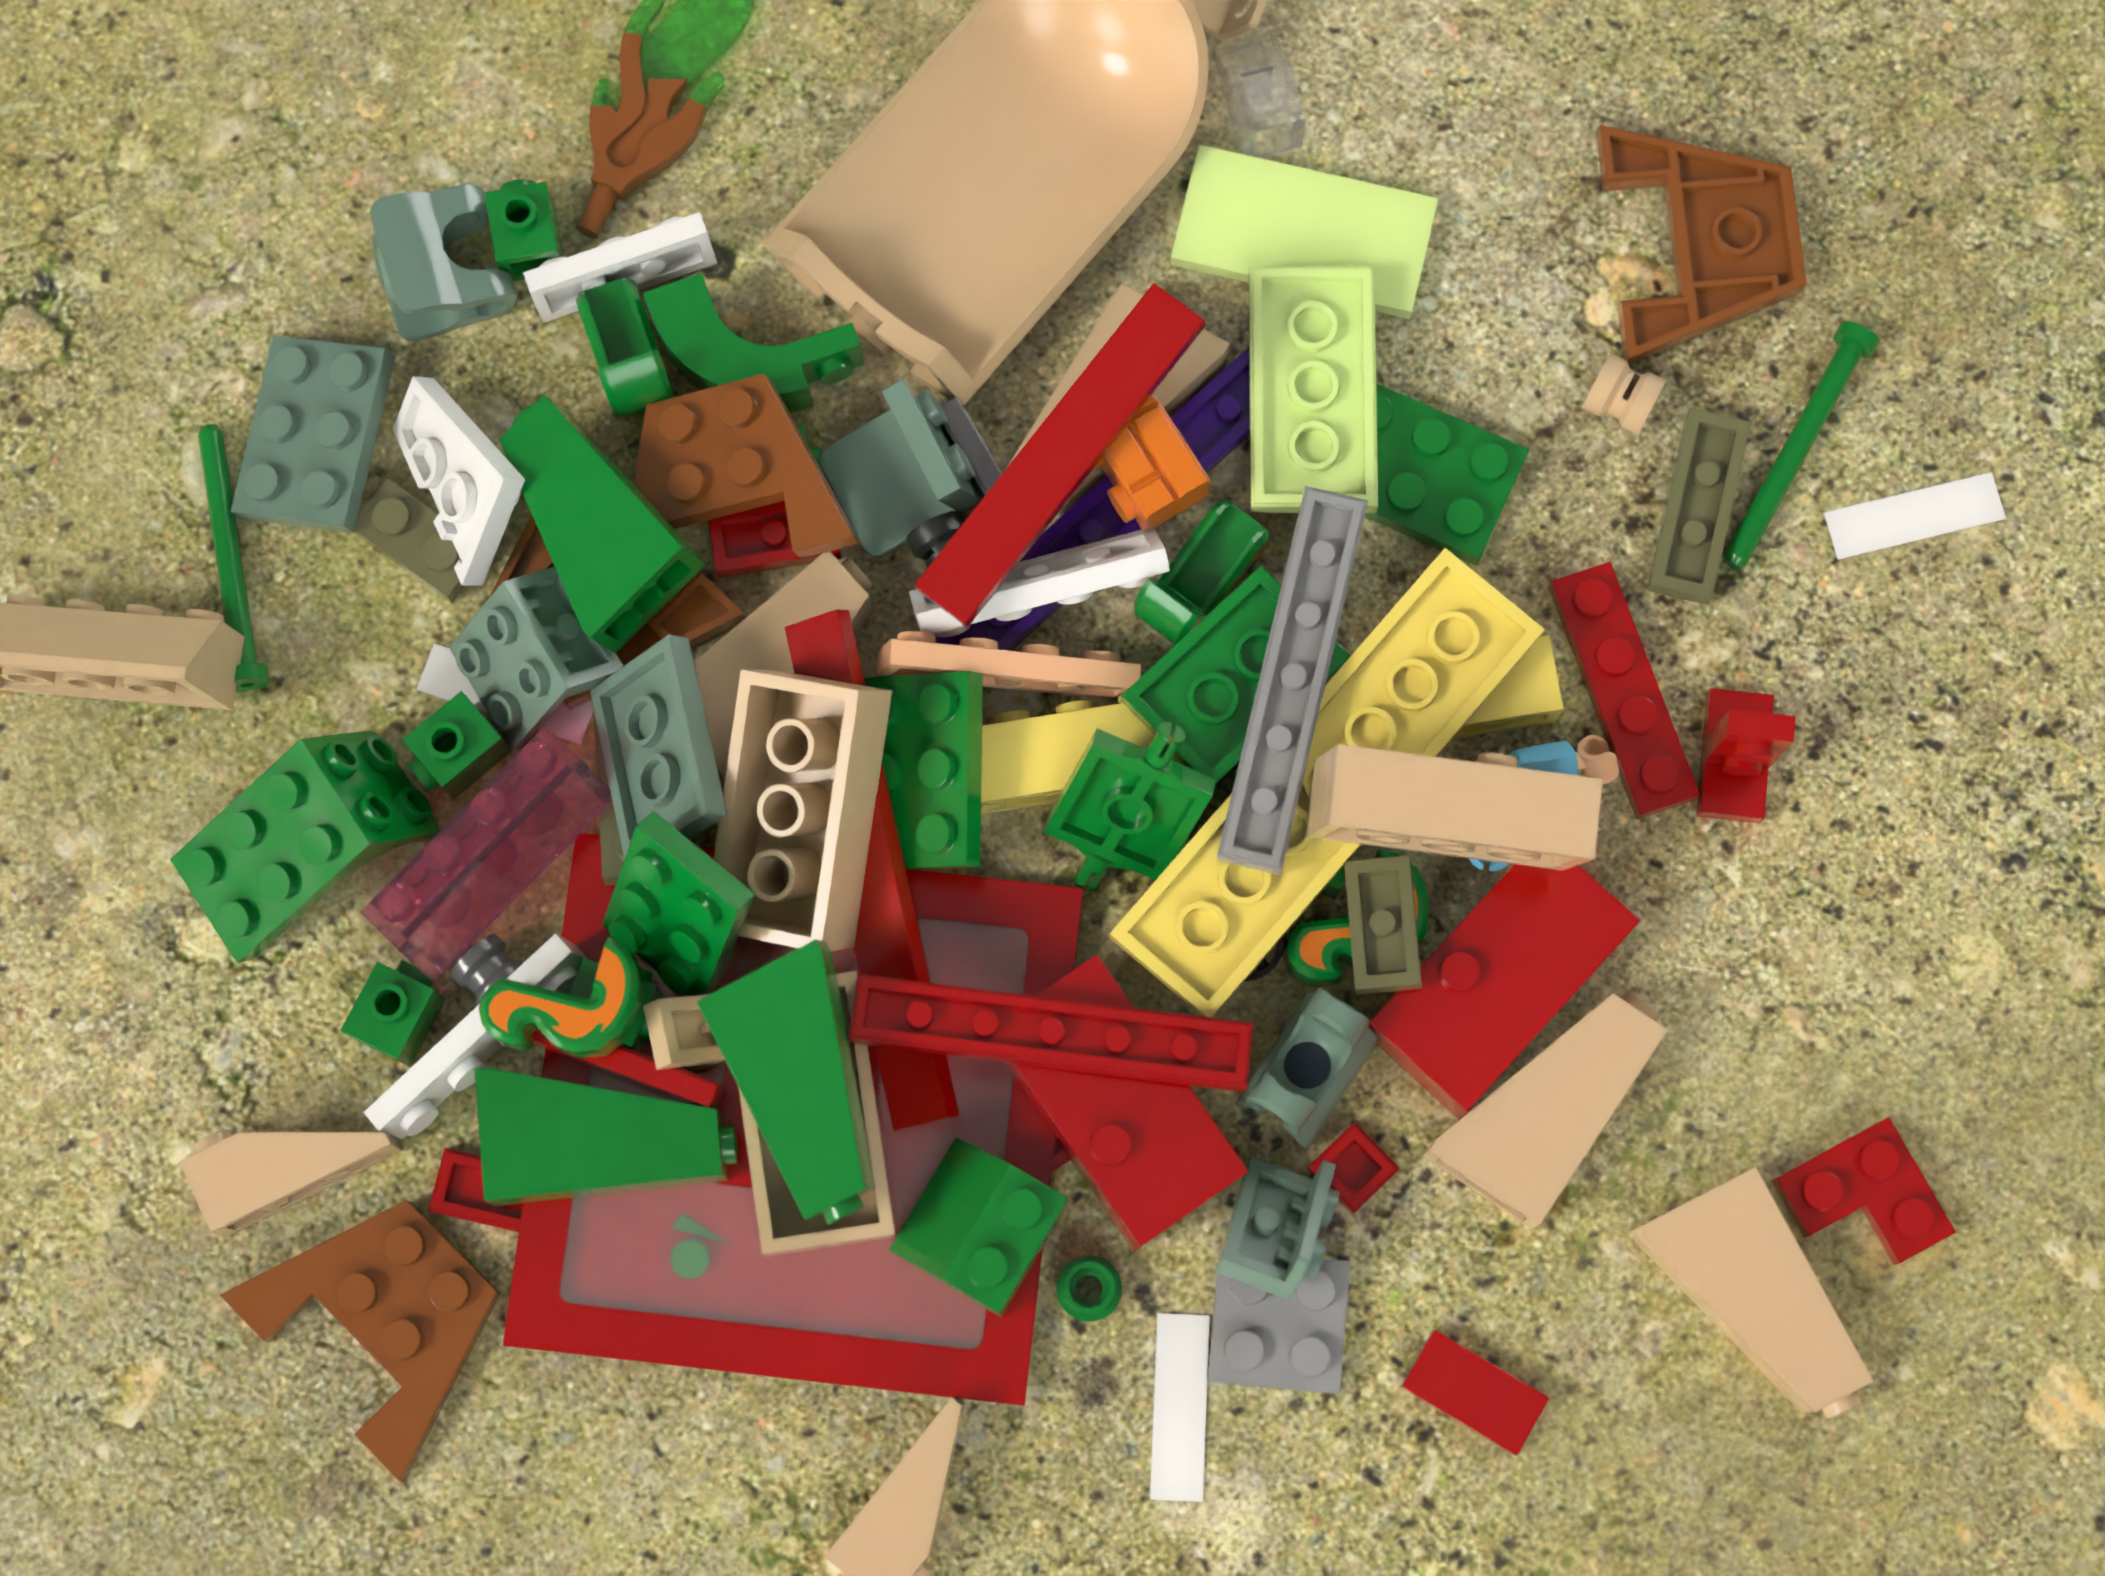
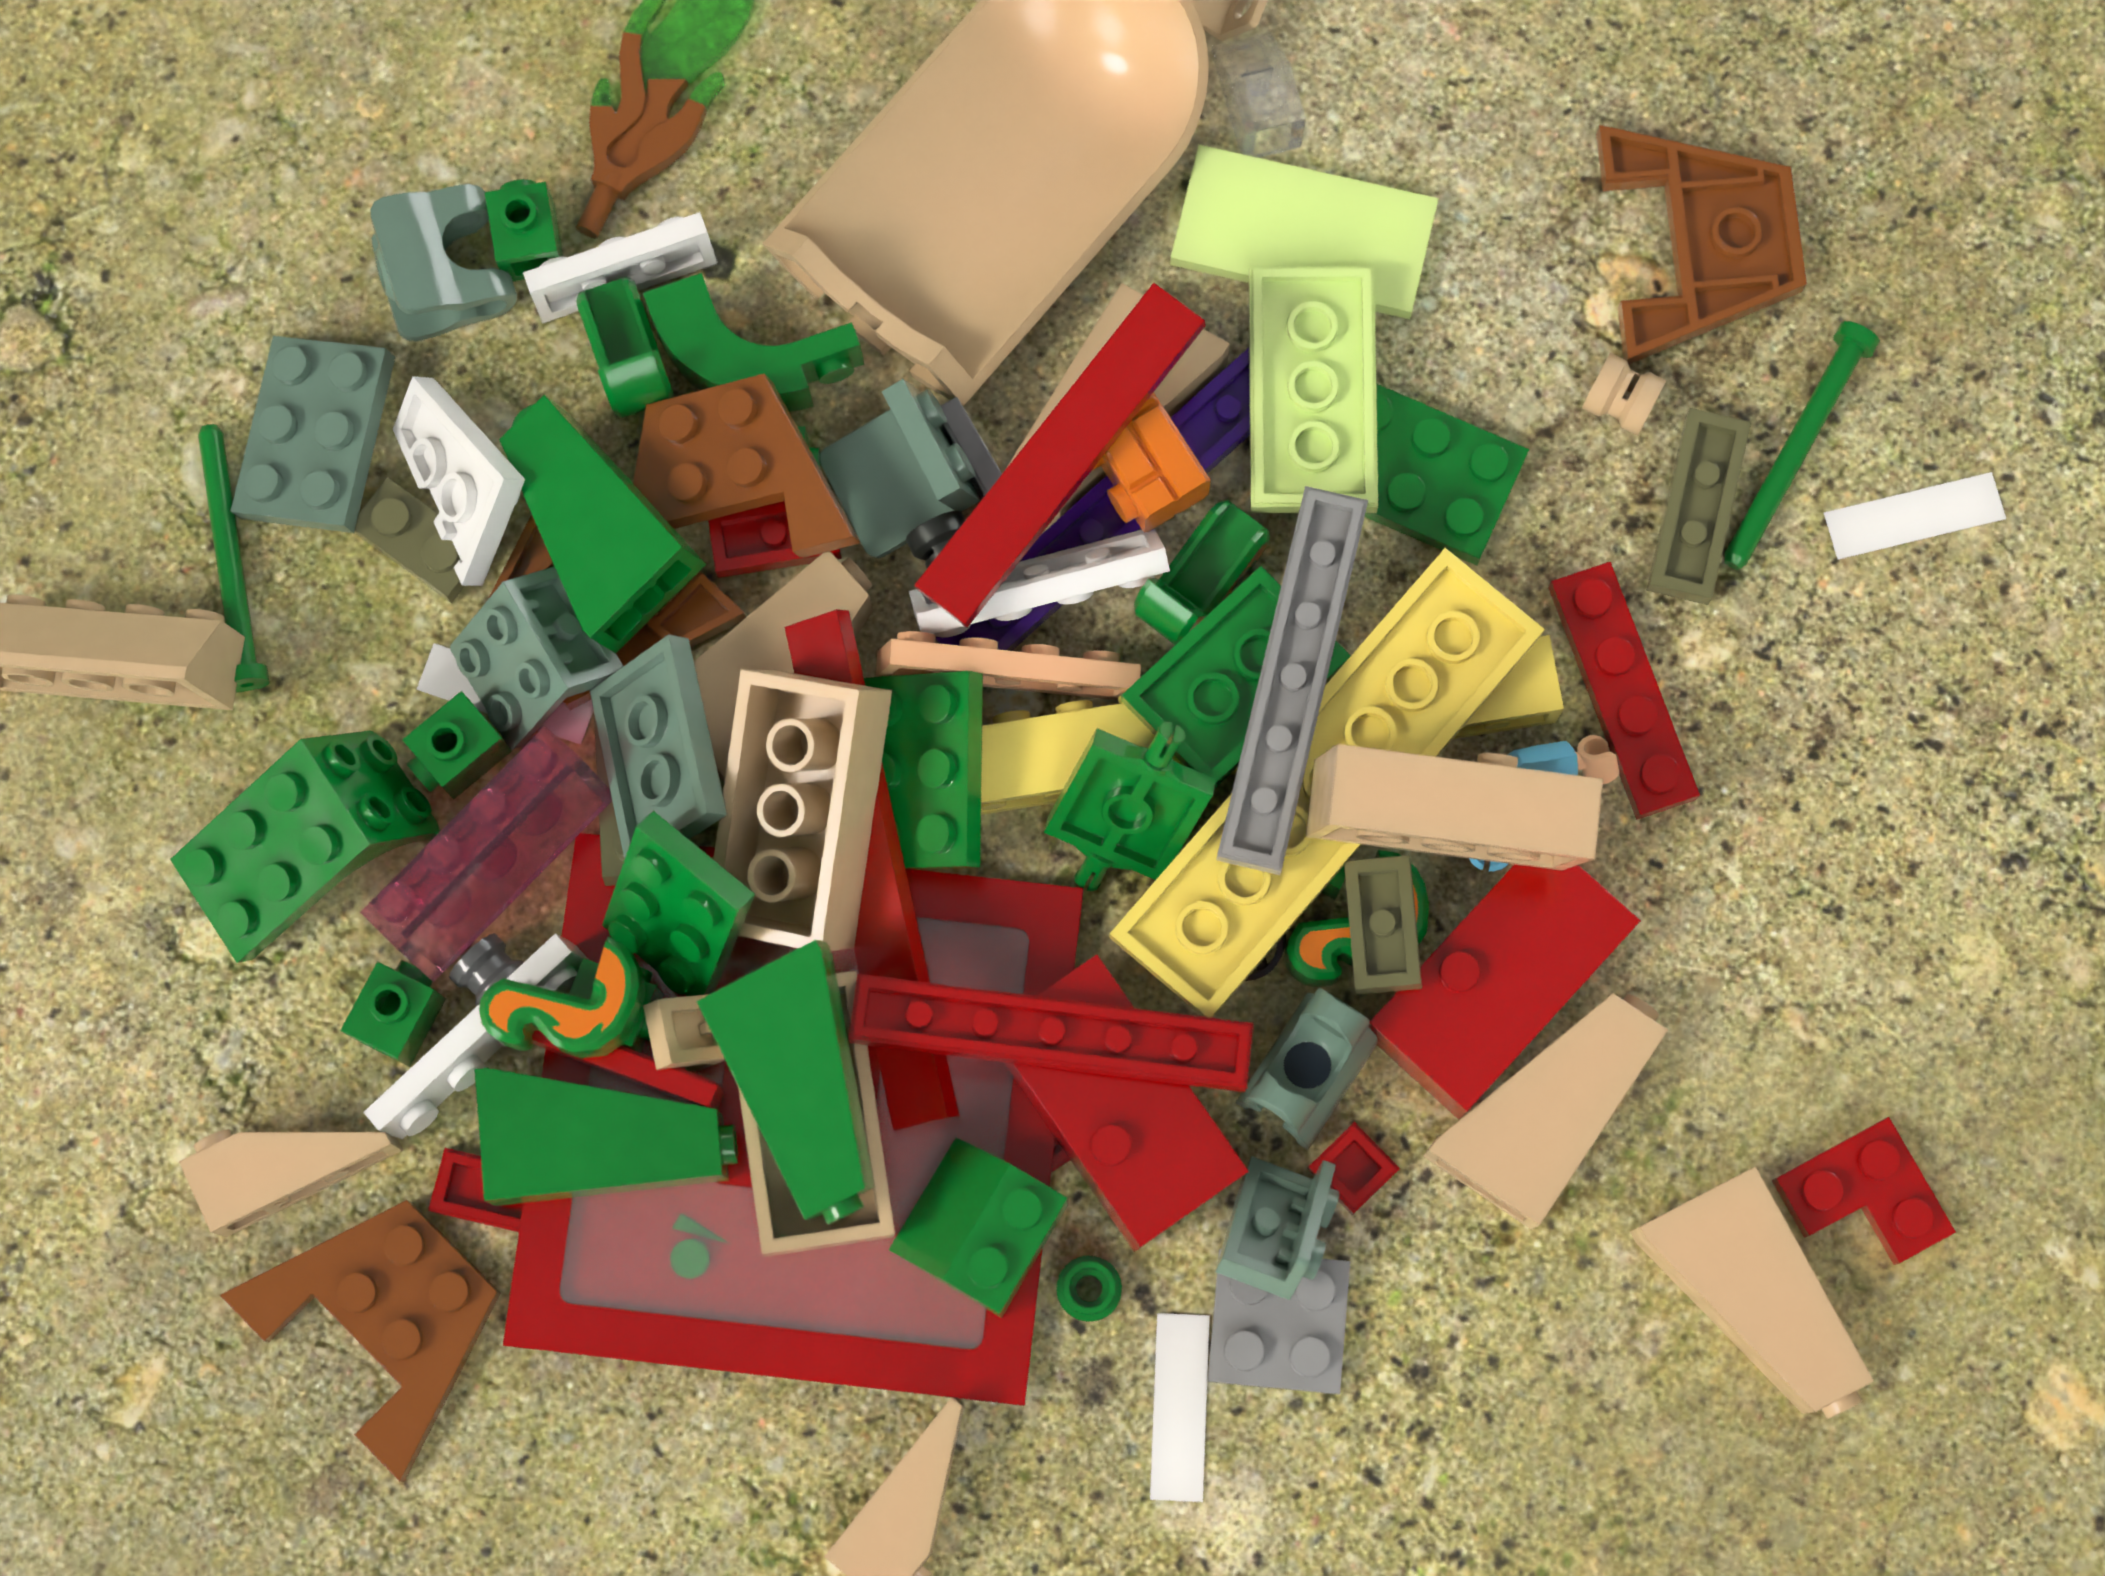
red tile [1400,1329,1549,1456] -> none
red bracket [1696,688,1796,824] -> none

